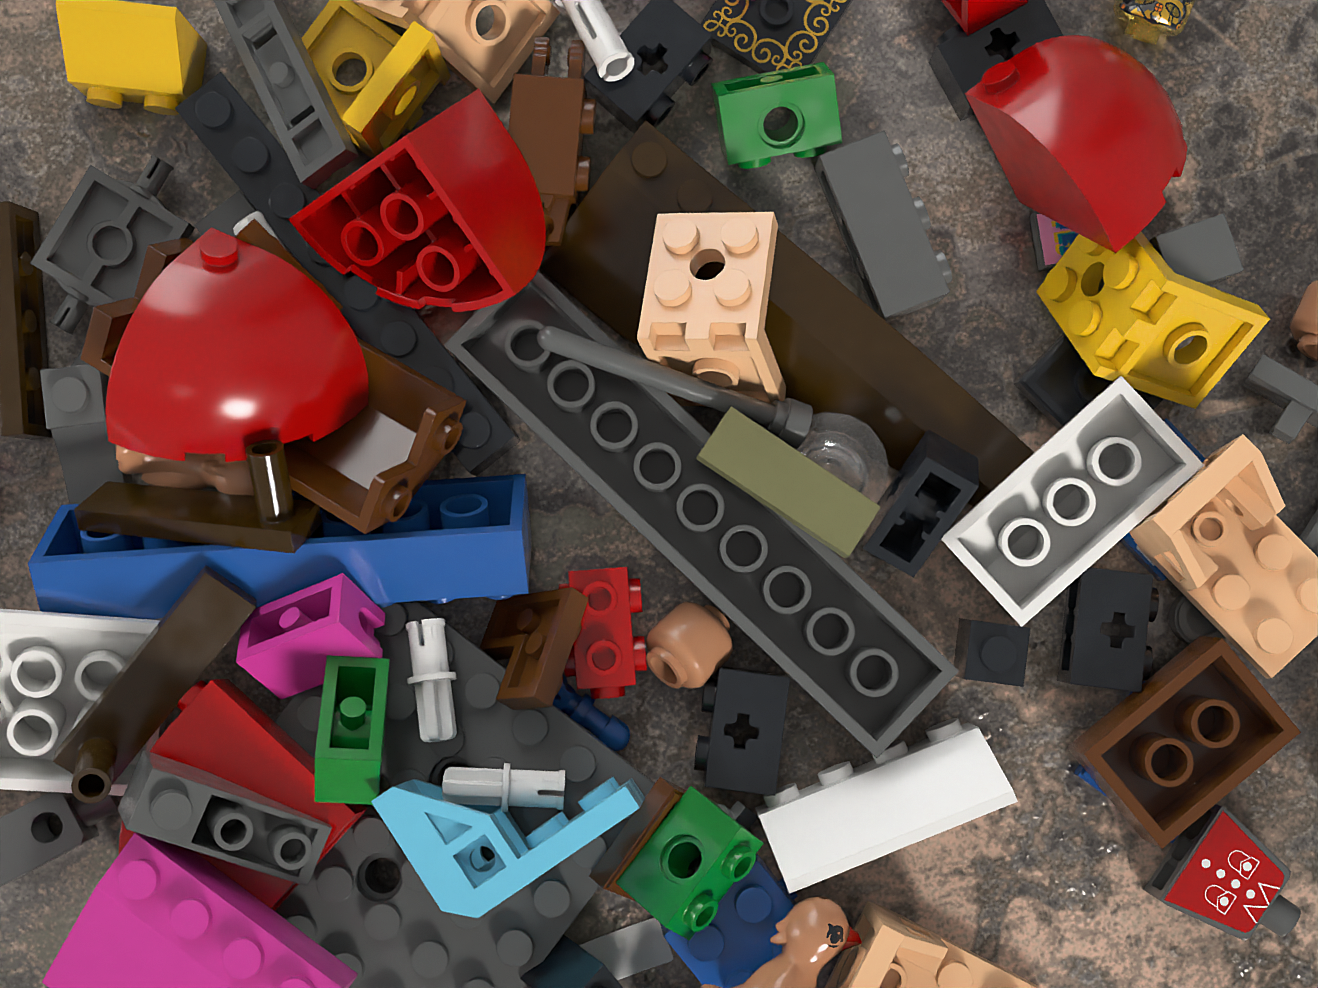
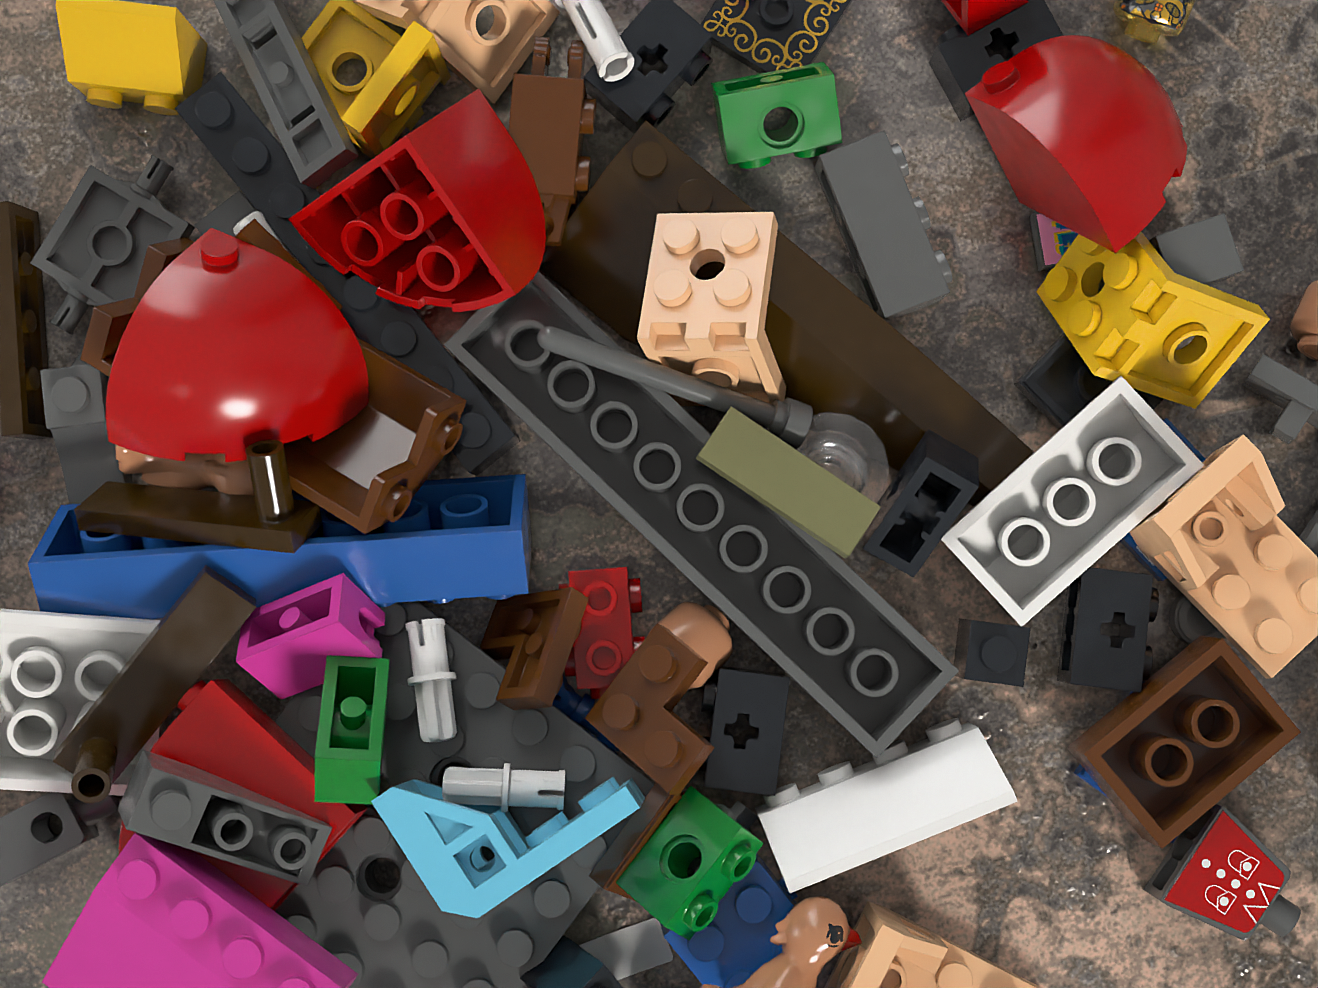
none -> reddish brown plate [585,623,715,796]

